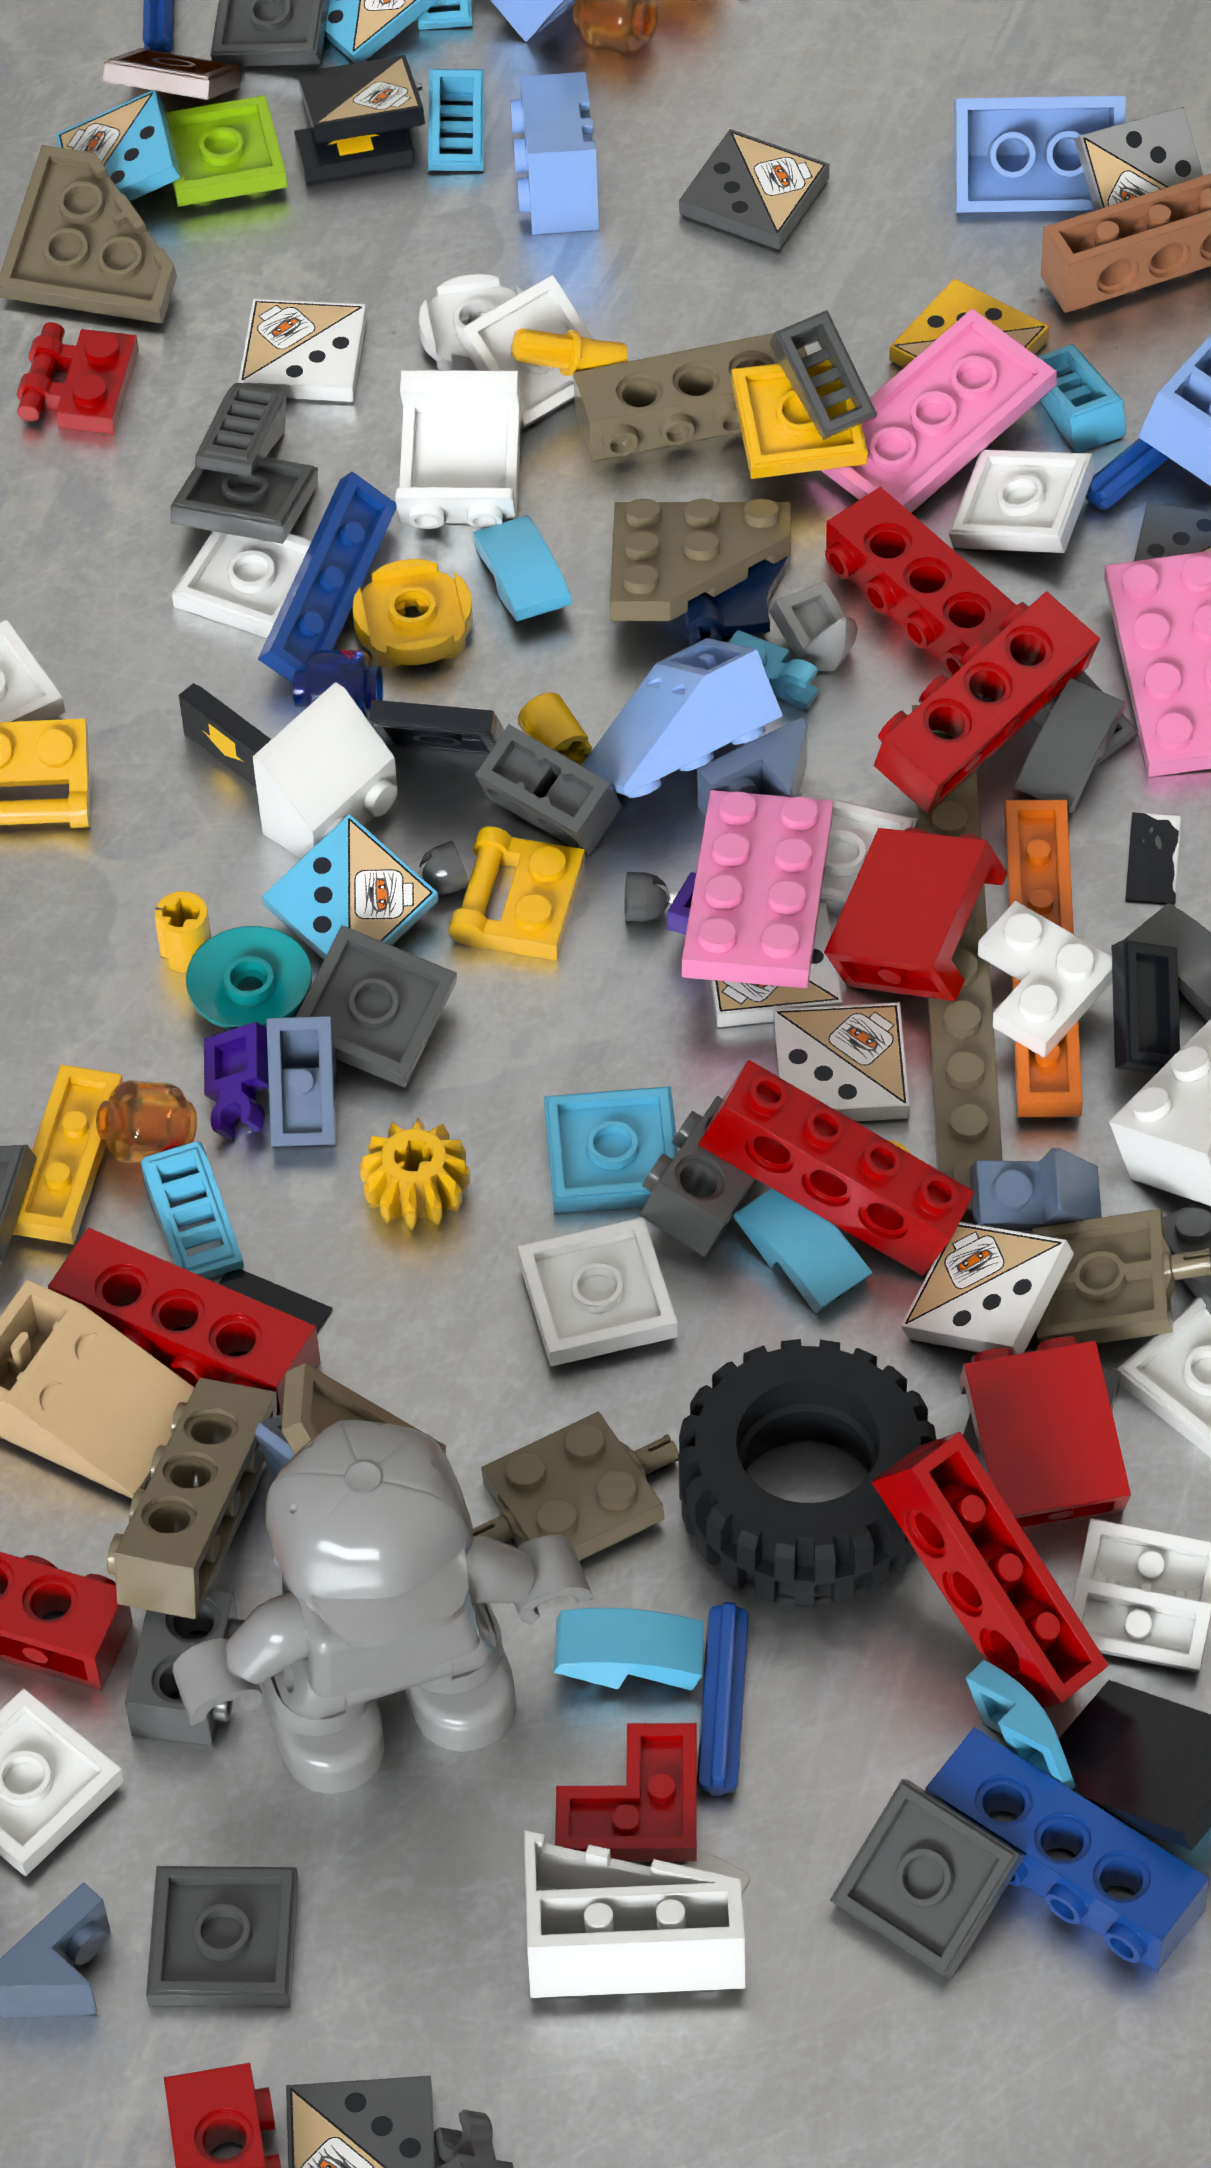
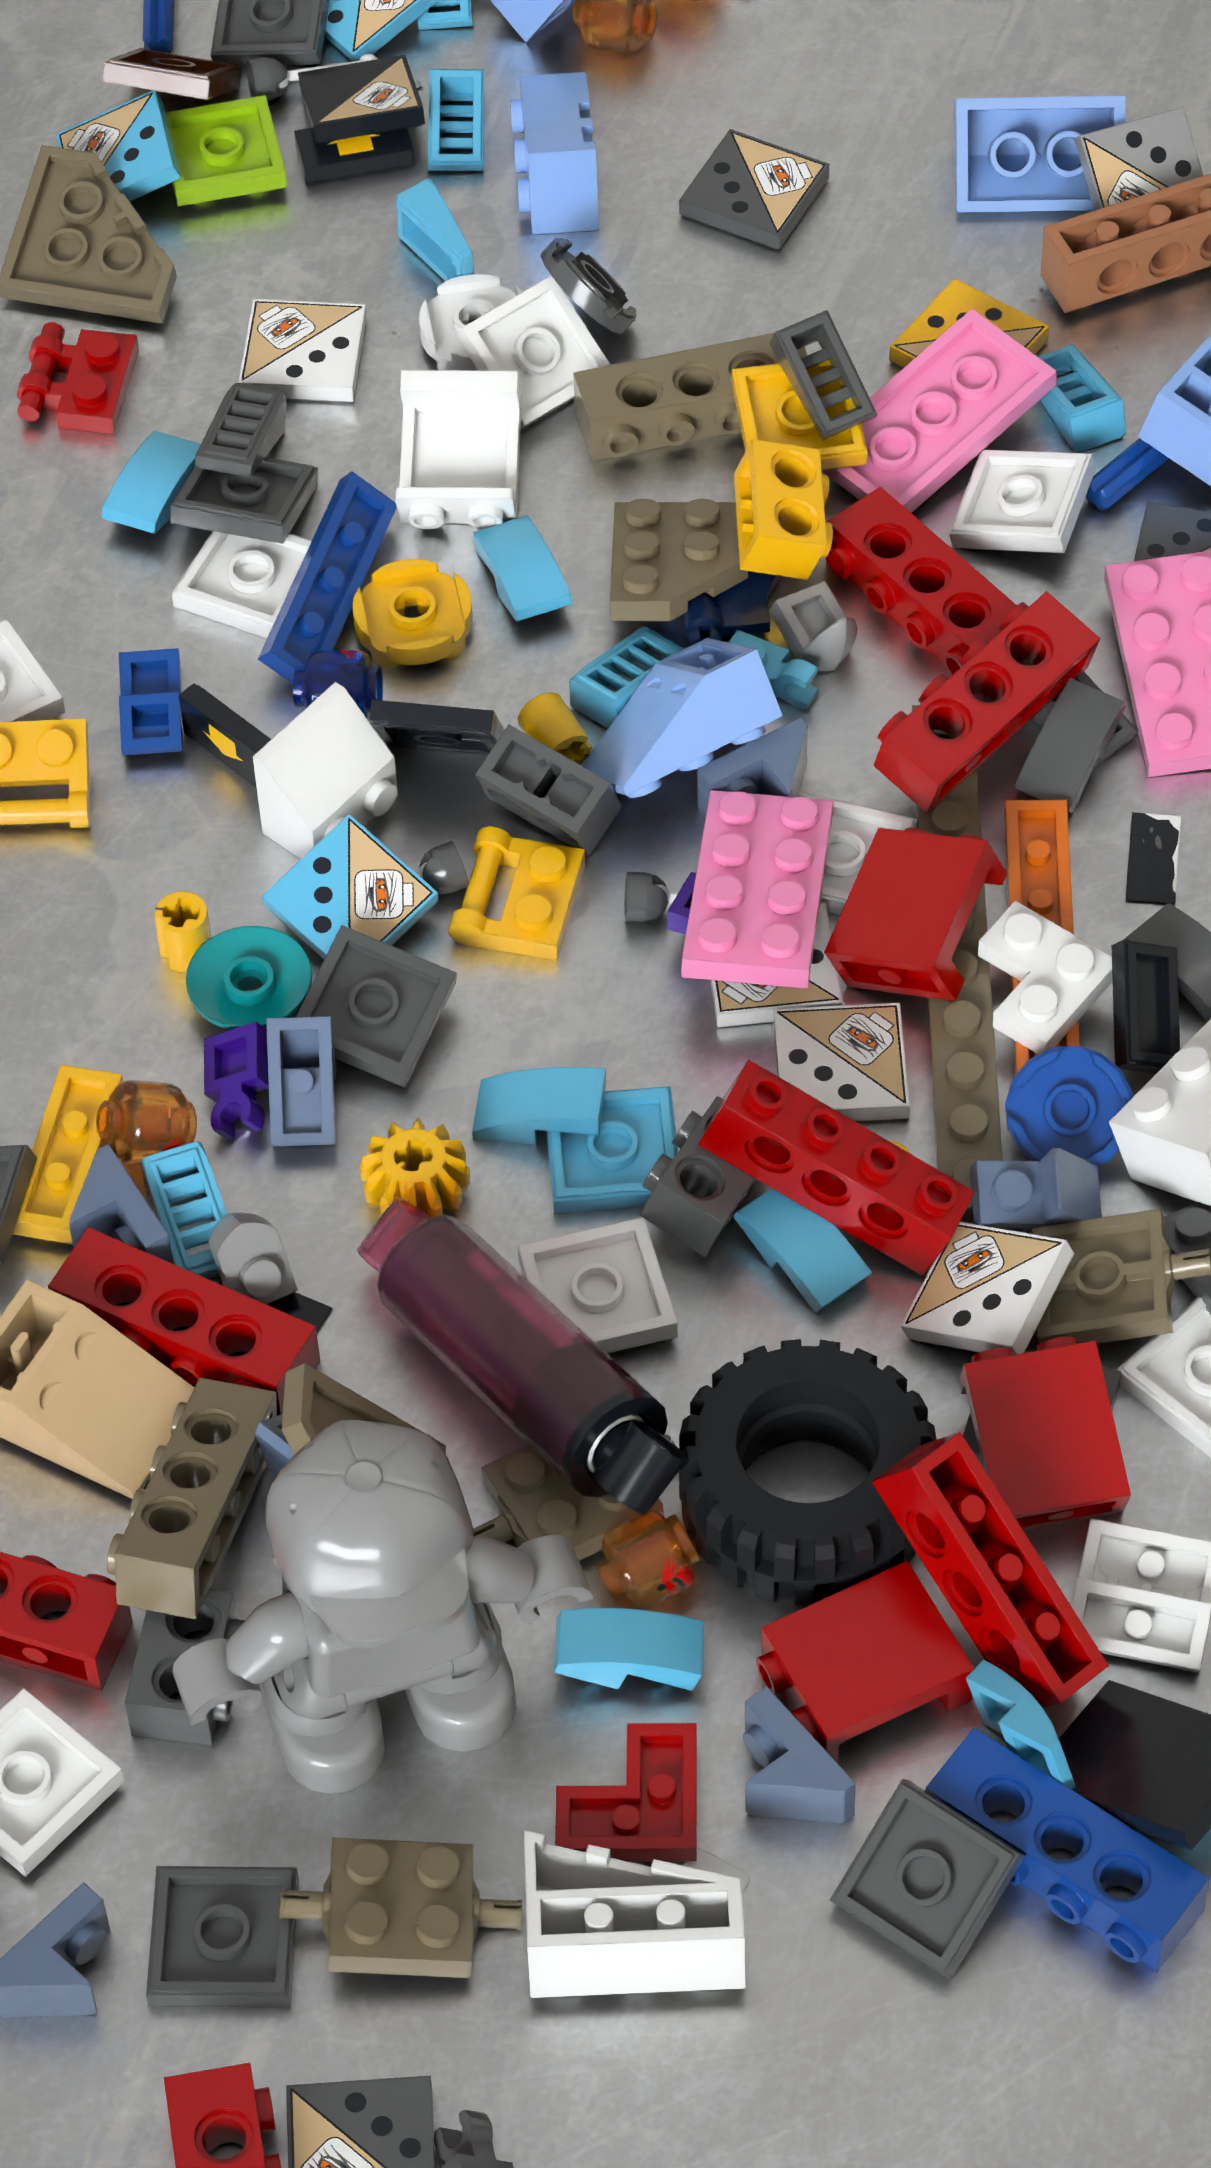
yellow axle [511,328,628,376] -> none
blue axle [697,1602,749,1796] -> none
none -> sand blue slope [69,1144,174,1264]
none -> medium azure slope [101,431,201,534]
none -> blue slope [119,648,183,756]
none -> light grey plate [209,1212,298,1304]
none -> dark grey hinge [246,54,378,102]
none -> dark tan plate [279,1837,522,1978]
none -> clear pink piece [356,1196,687,1515]
none -> medium azure slope [396,179,474,281]
none -> medium azure slope [472,1067,606,1144]
none -> dark grey tile [540,238,637,334]
none -> medium azure slope [569,625,684,729]
none -> clear orange head [595,1508,702,1610]
none -> yellow brick [734,439,833,580]
none -> sand blue slope [743,1687,856,1824]
none -> red panel [756,1561,974,1762]
none -> blue tile [1005,1046,1133,1166]

